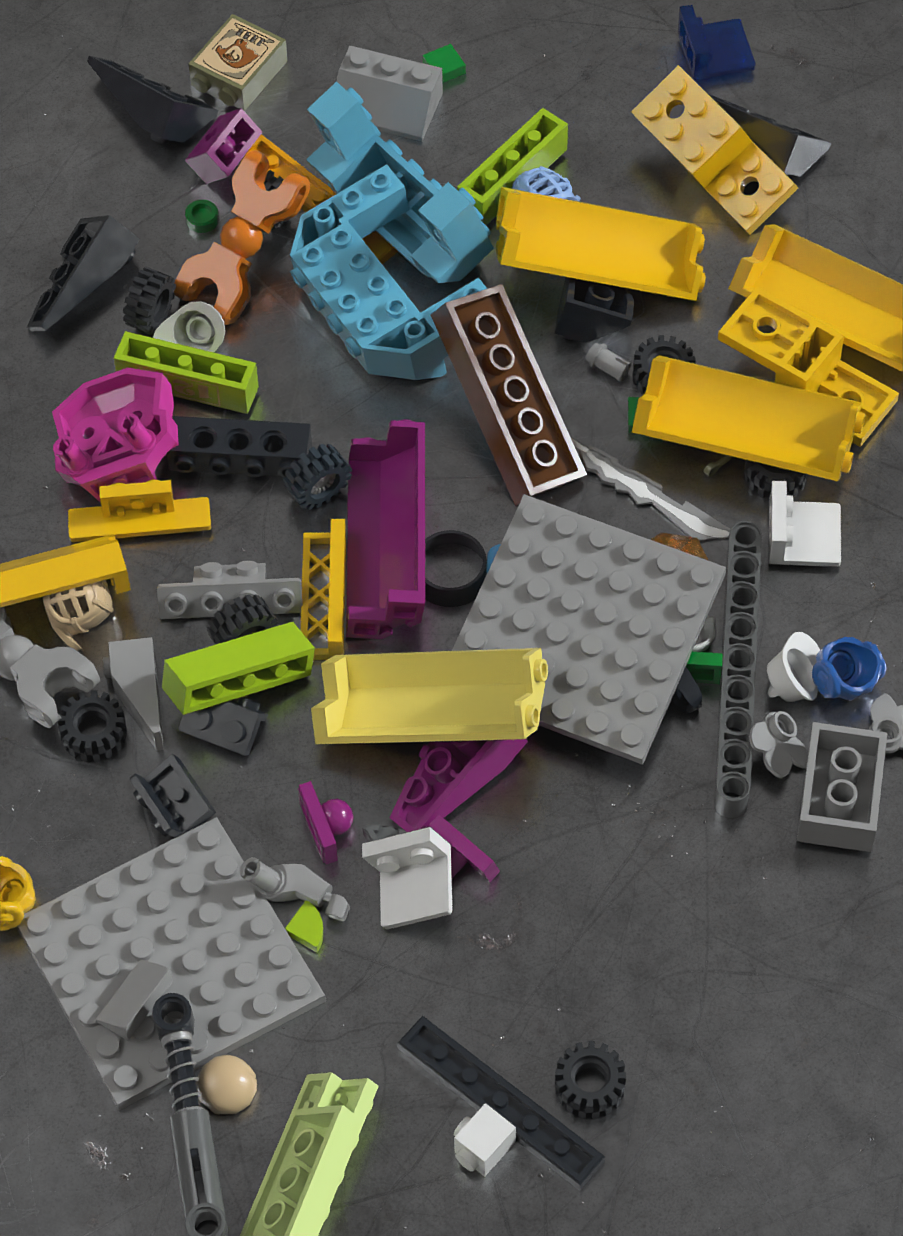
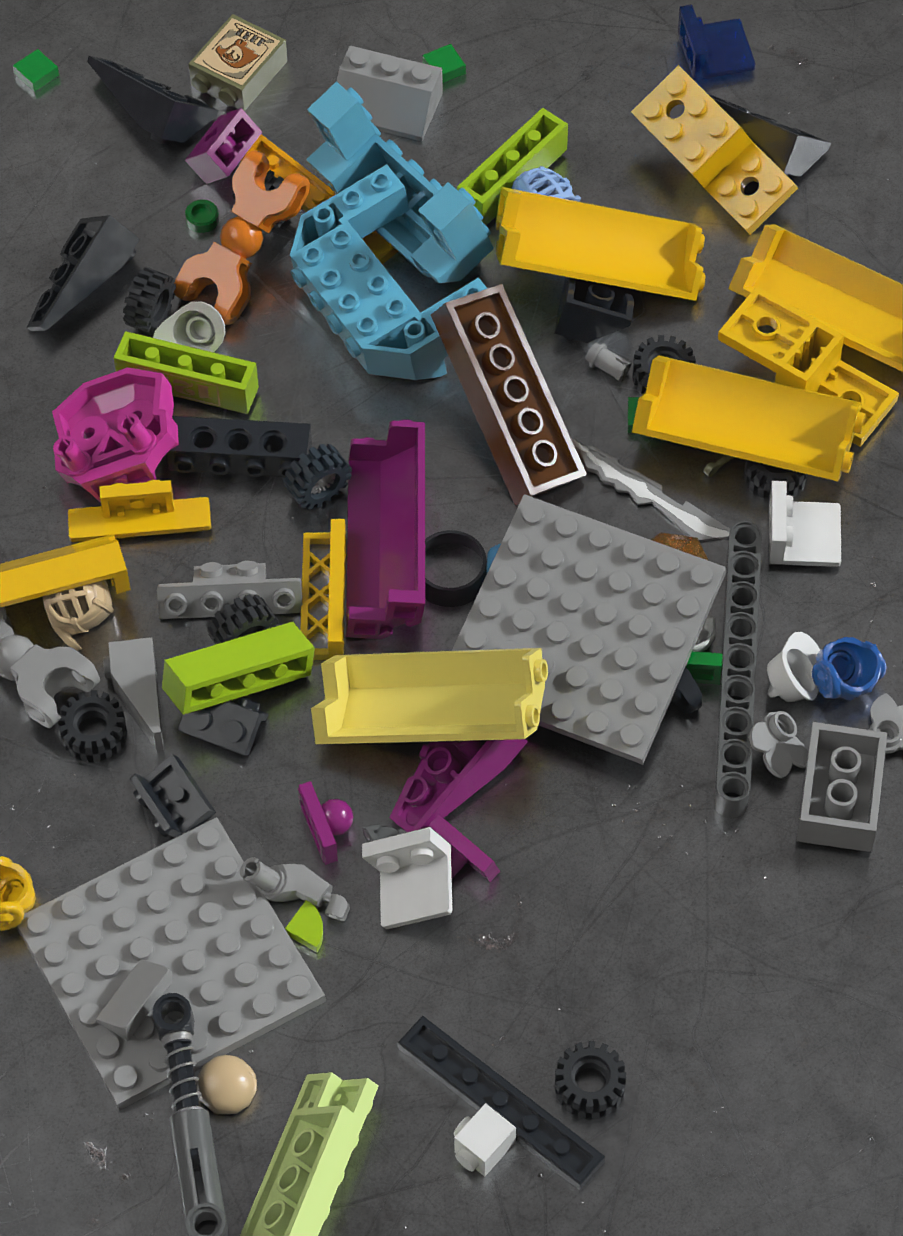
none -> green tile [13,49,59,92]

